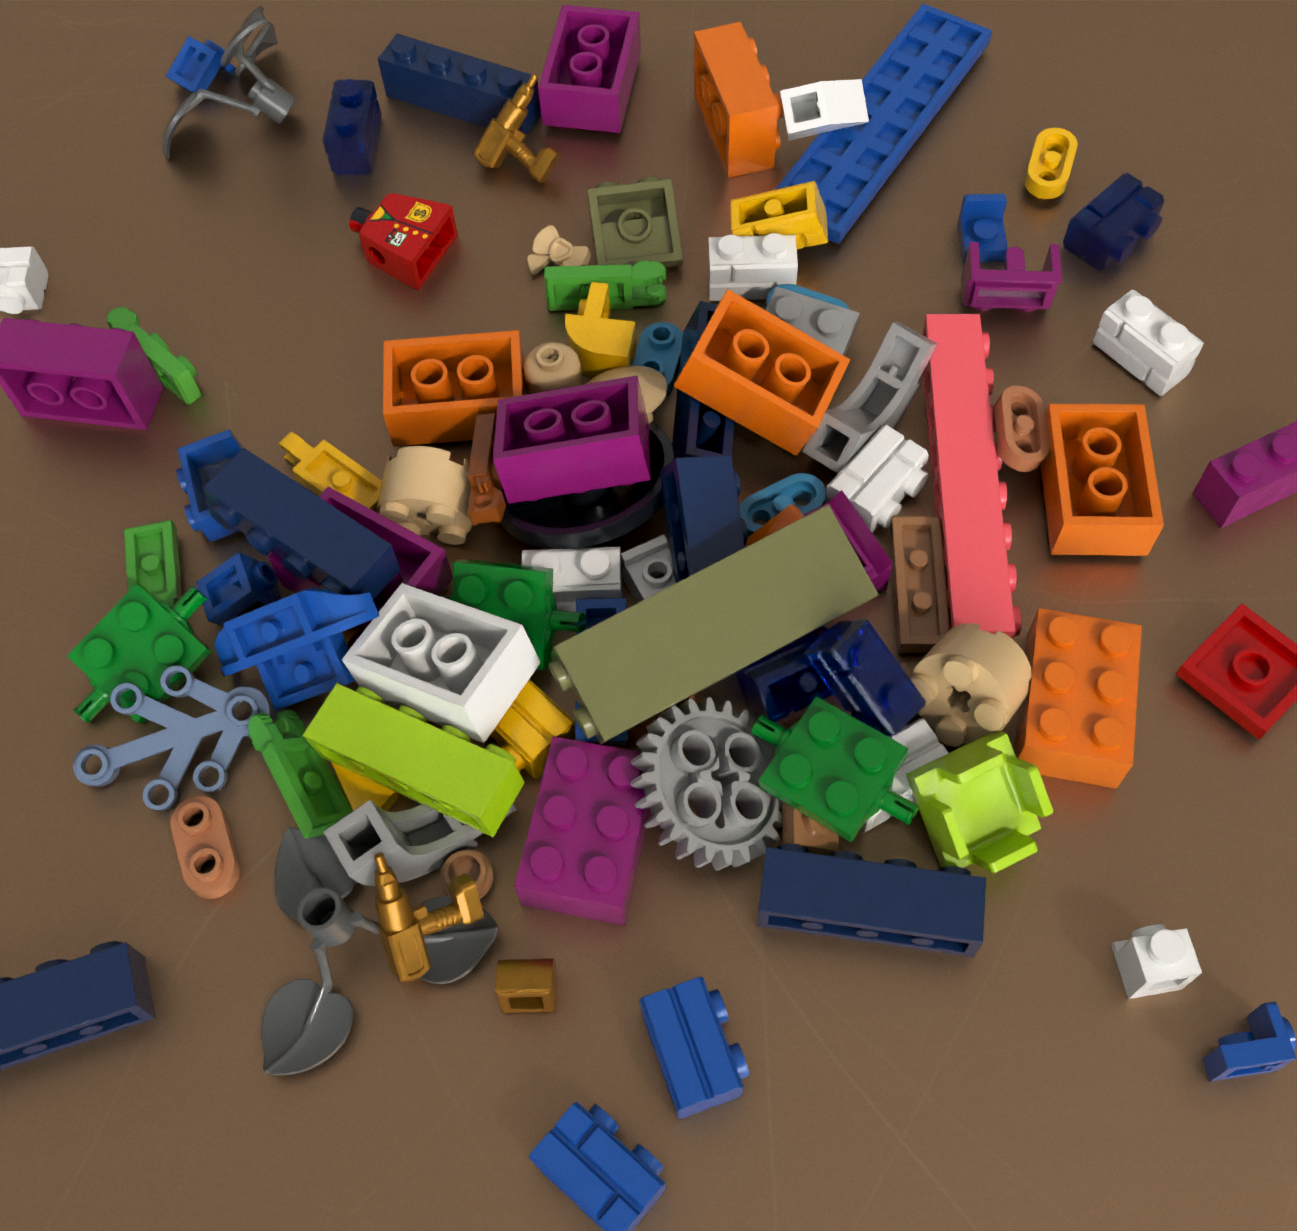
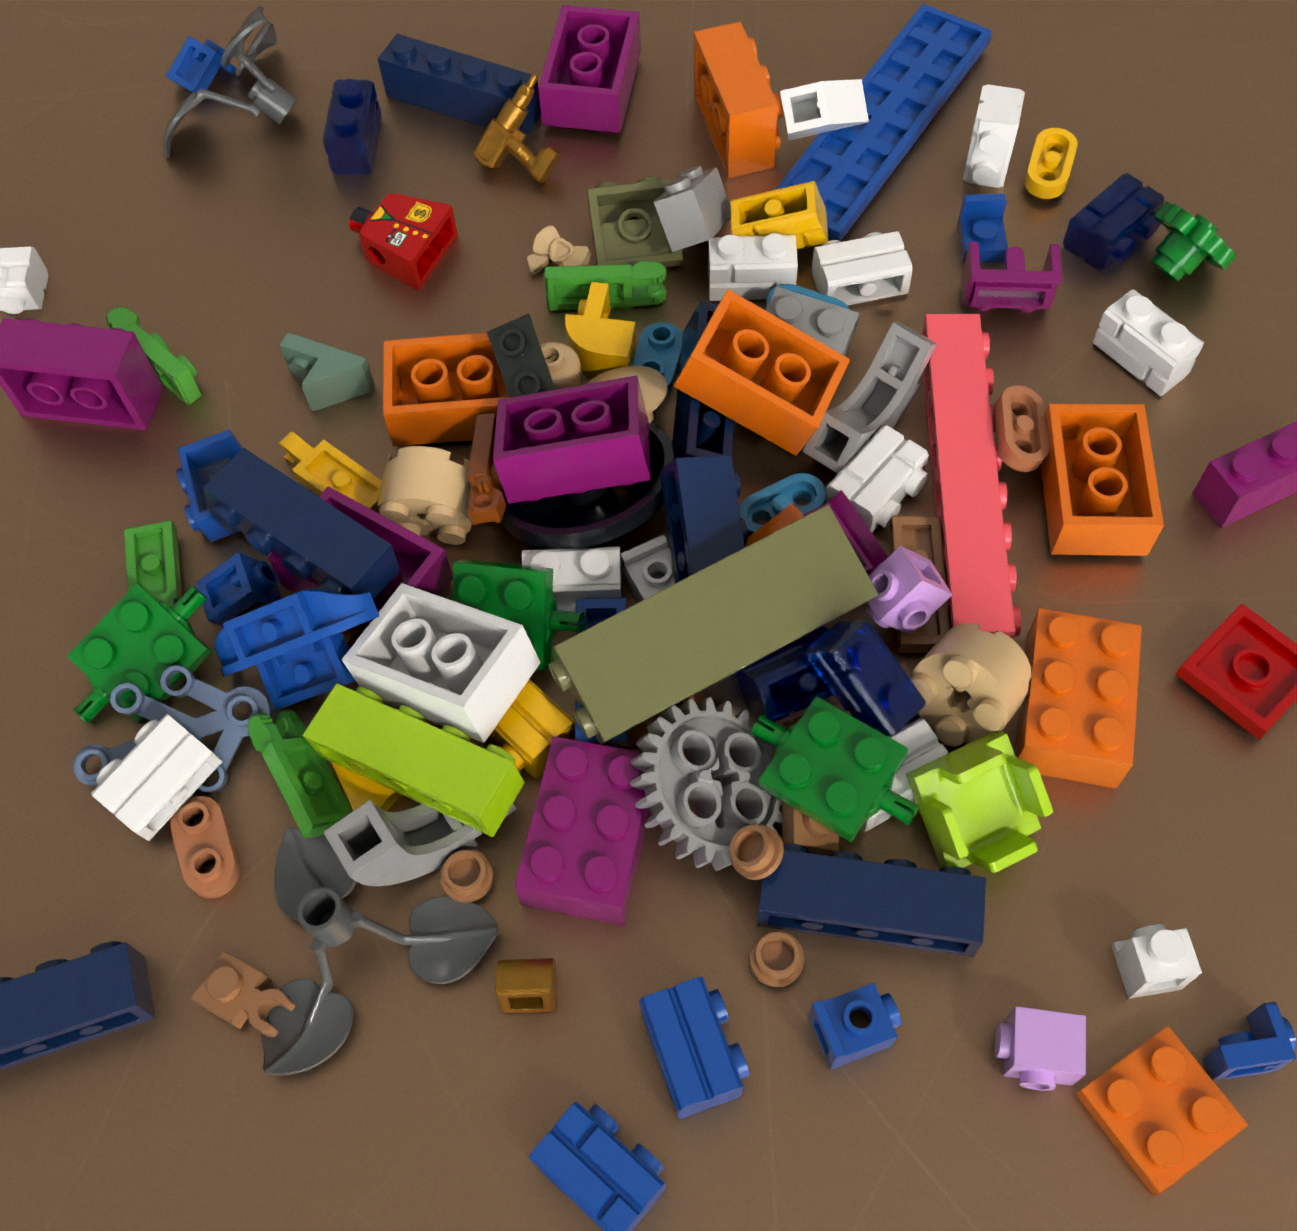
pearl gold piece [374,853,484,982] -> none
none -> white brick [91,713,223,841]
none -> medium nougat plate [190,951,296,1037]
none -> sand green slope [279,332,375,411]
none -> pearl dark grey hinge [487,314,556,398]
none -> light grey brick [654,165,731,252]
none -> medium nougat plate [729,825,784,880]
none -> medium nougat plate [749,930,805,987]
none -> blue brick [808,983,902,1070]
none -> white brick [811,231,913,306]
none -> lavender brick [866,545,953,635]
none -> white brick [962,84,1025,188]
none -> lavender brick [995,1006,1086,1091]
none -> orange plate [1076,1026,1249,1196]
none -> green plant [1151,201,1237,282]

